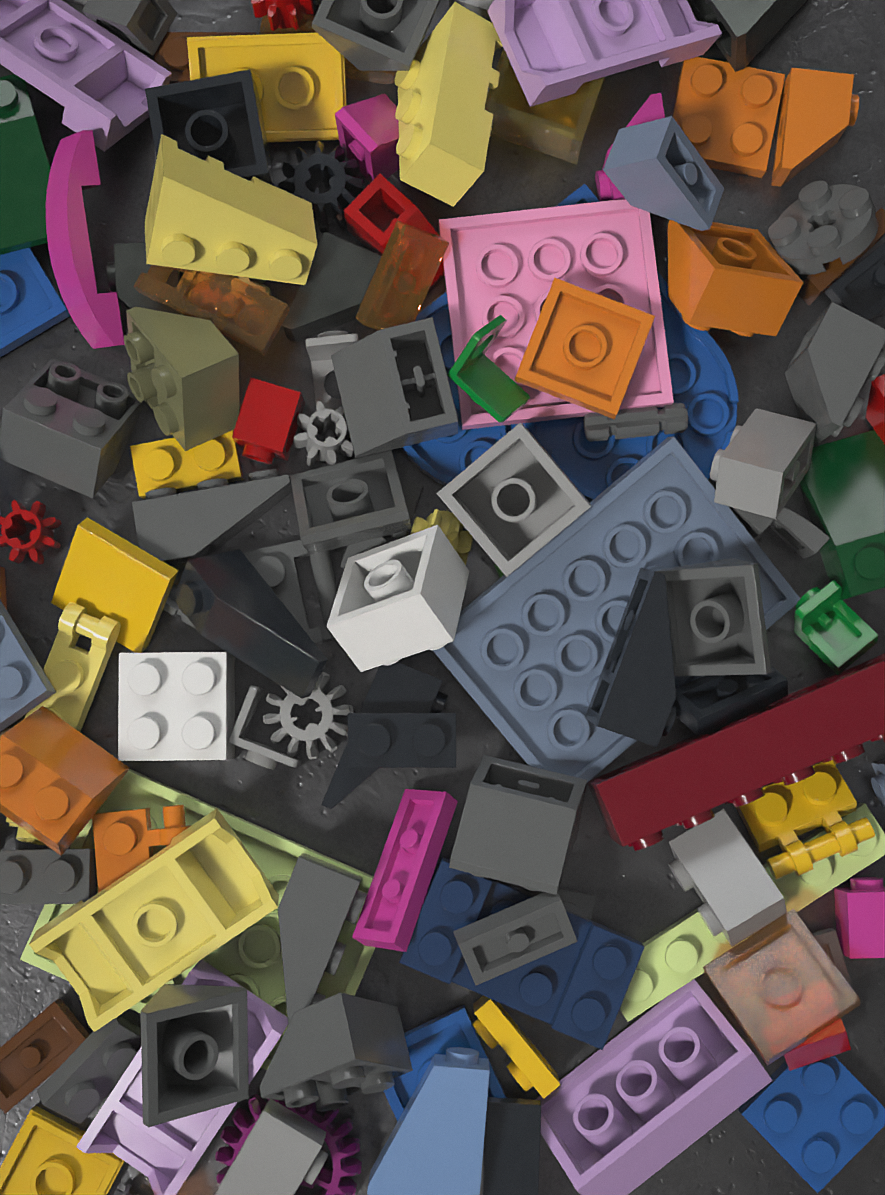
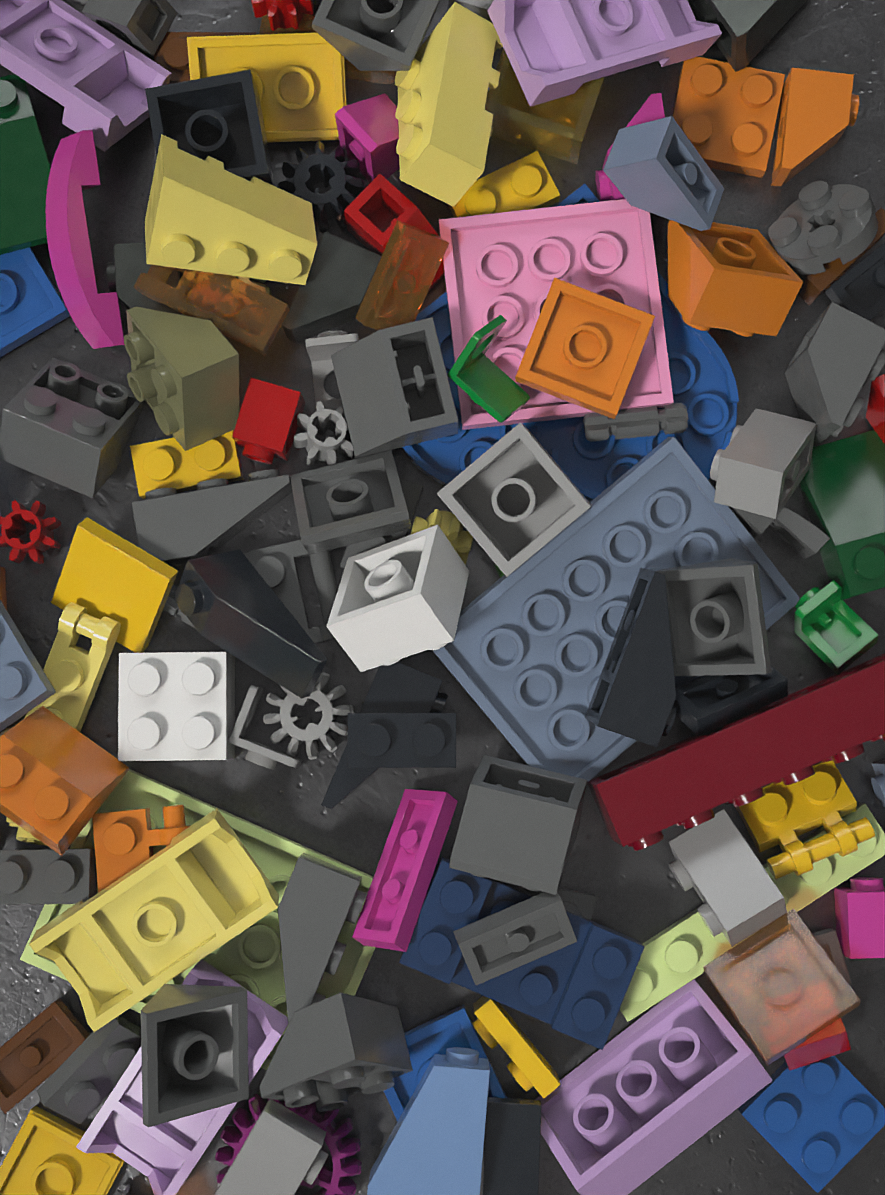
none -> yellow plate [448,151,560,218]

